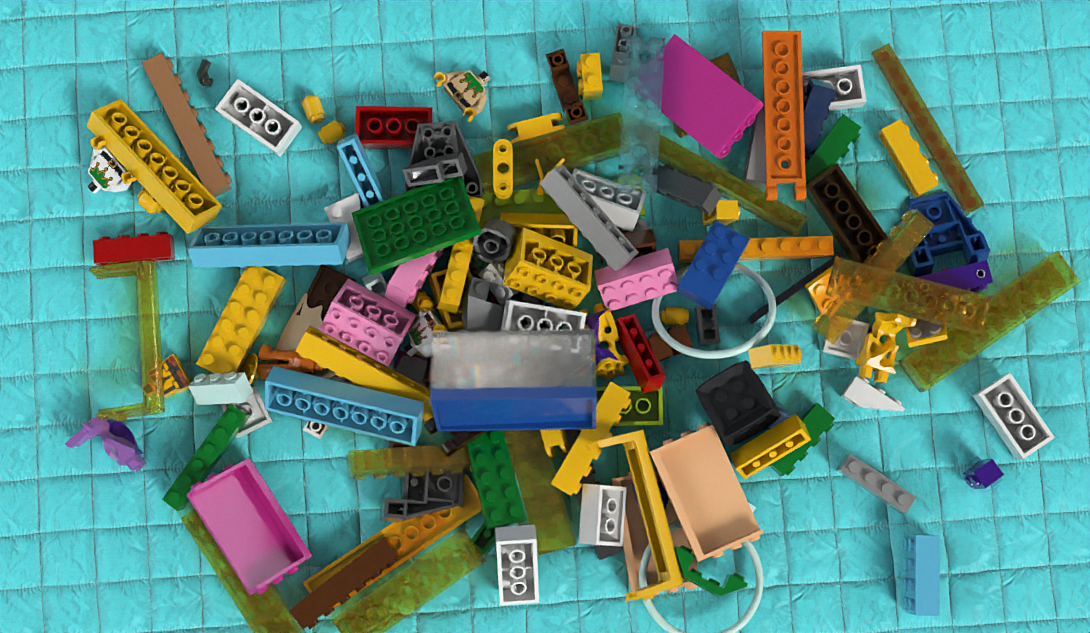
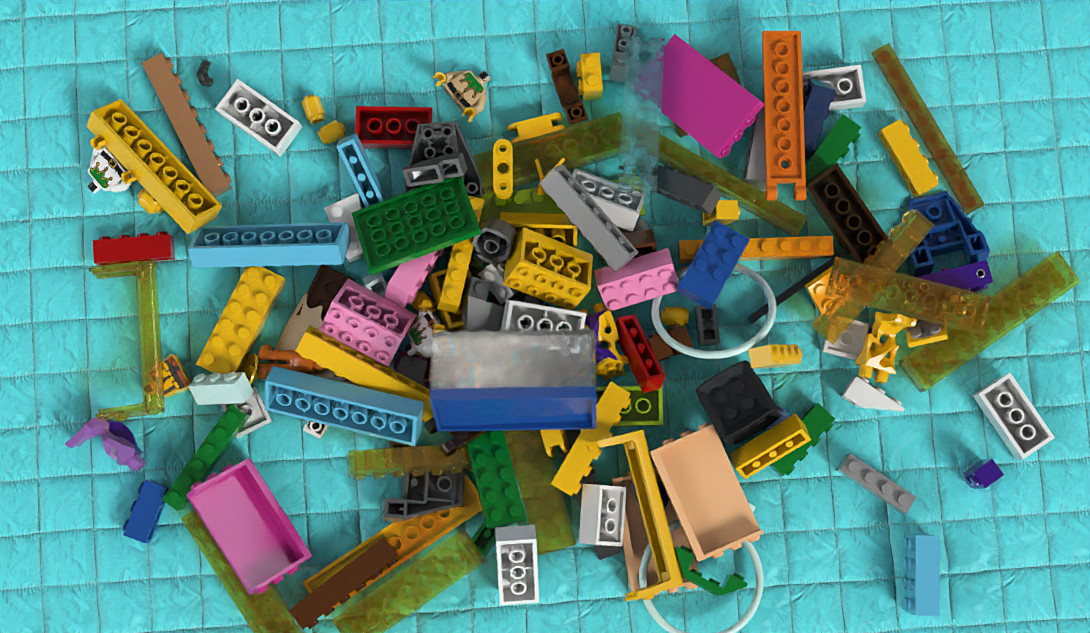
none -> blue brick [123,480,170,543]

